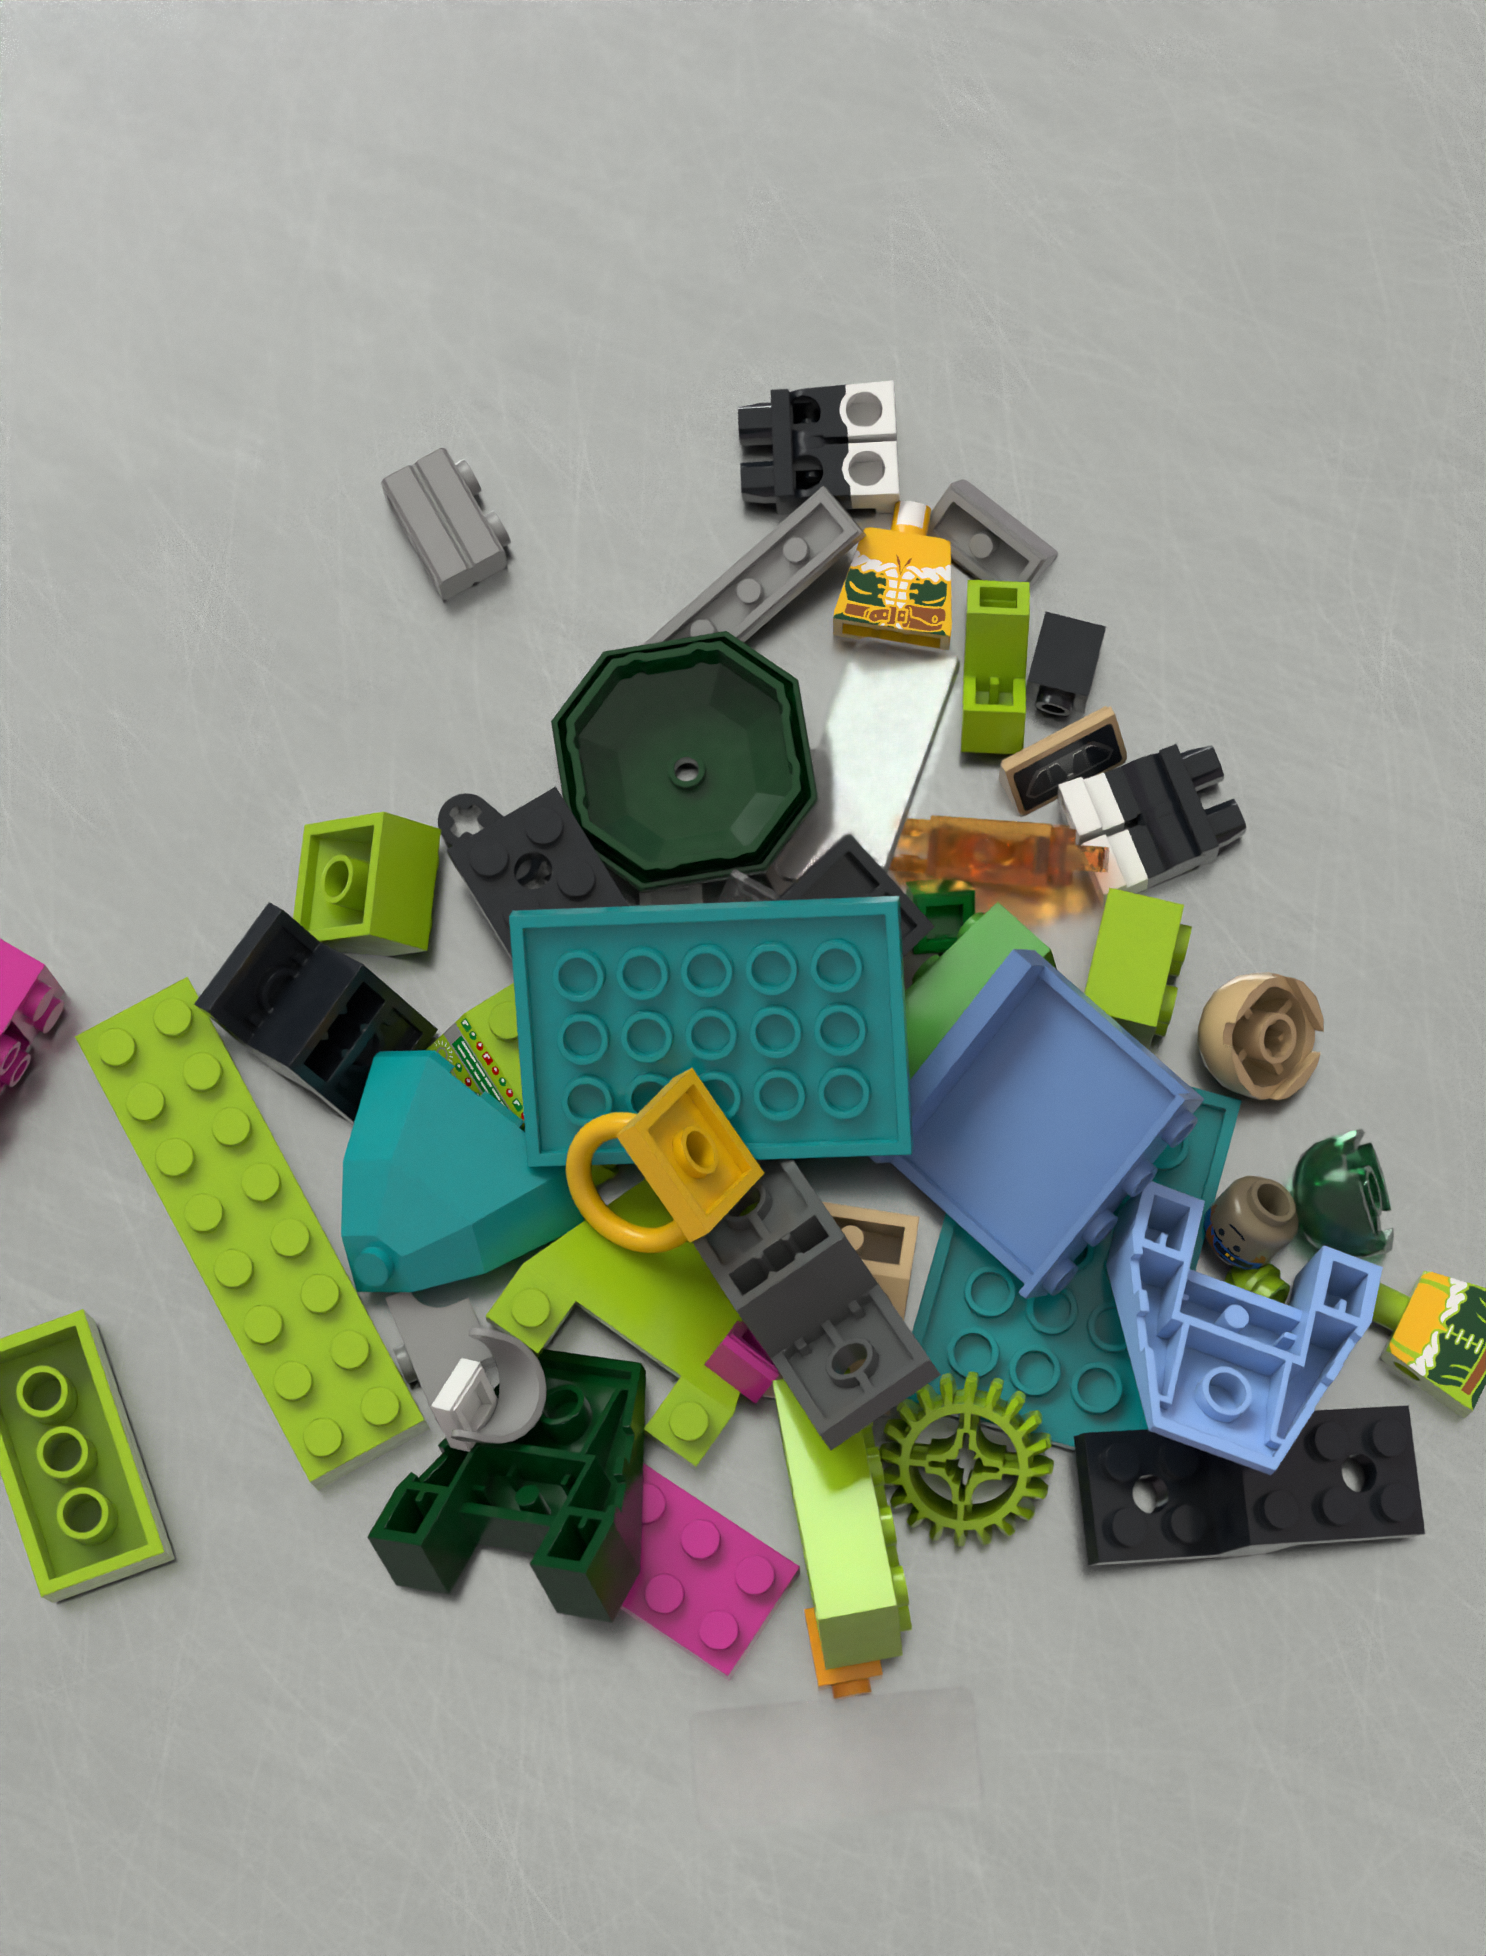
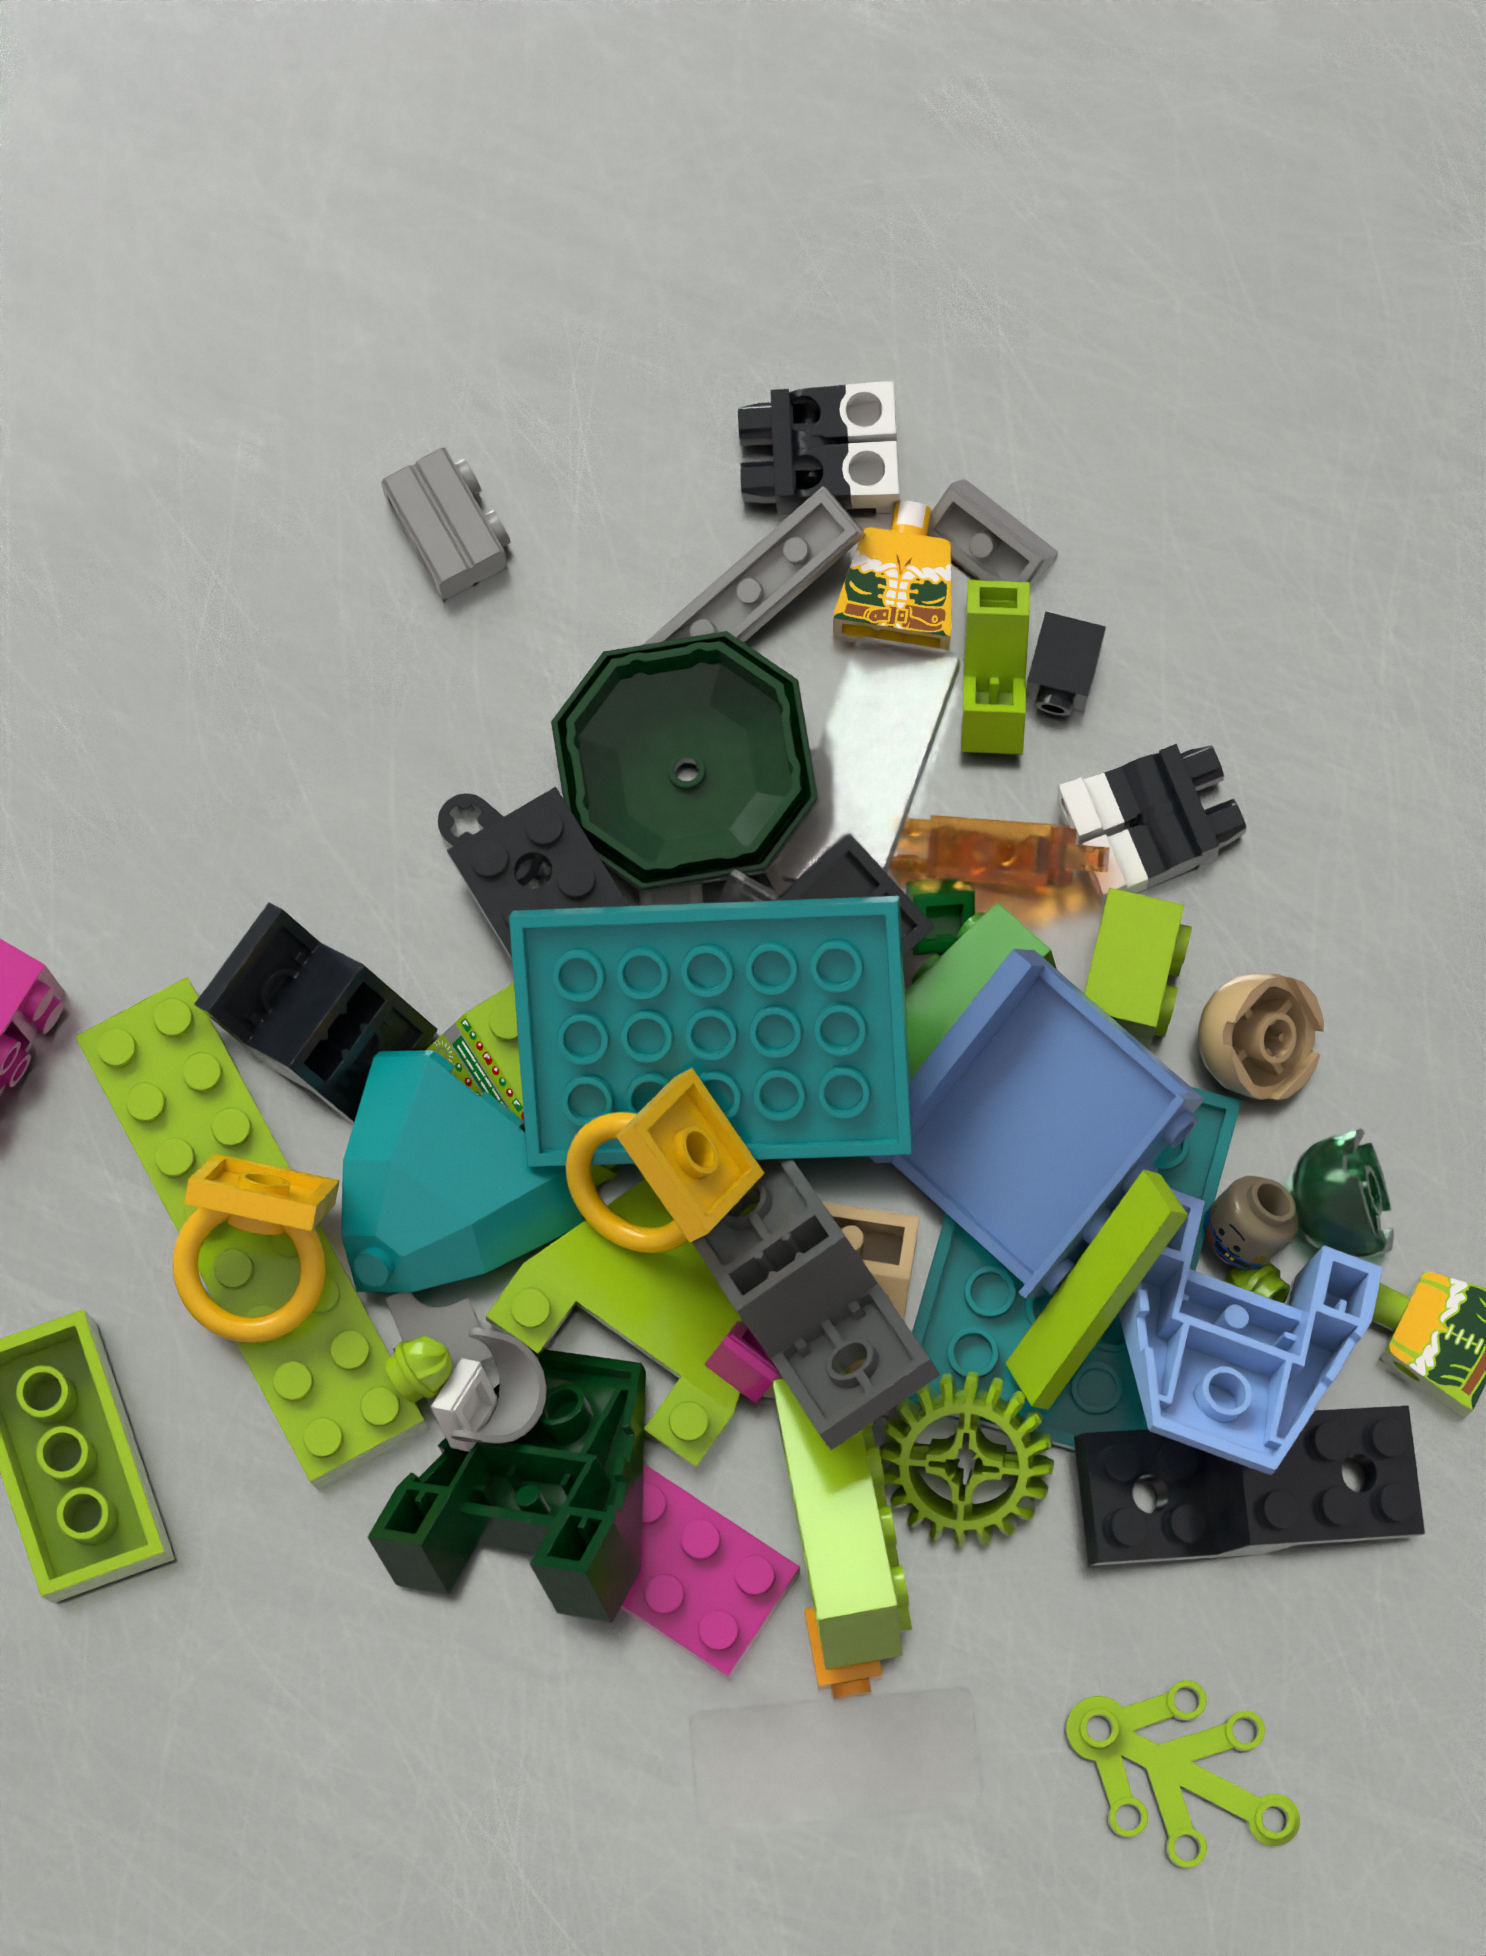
lime slope [293,811,441,956] -> none
slope [998,706,1127,816] -> none
none -> yellow tile [172,1154,340,1343]
none -> lime plate [385,1336,452,1403]
none -> lime tile [1005,1169,1189,1410]
none -> lime plant [1066,1680,1300,1868]

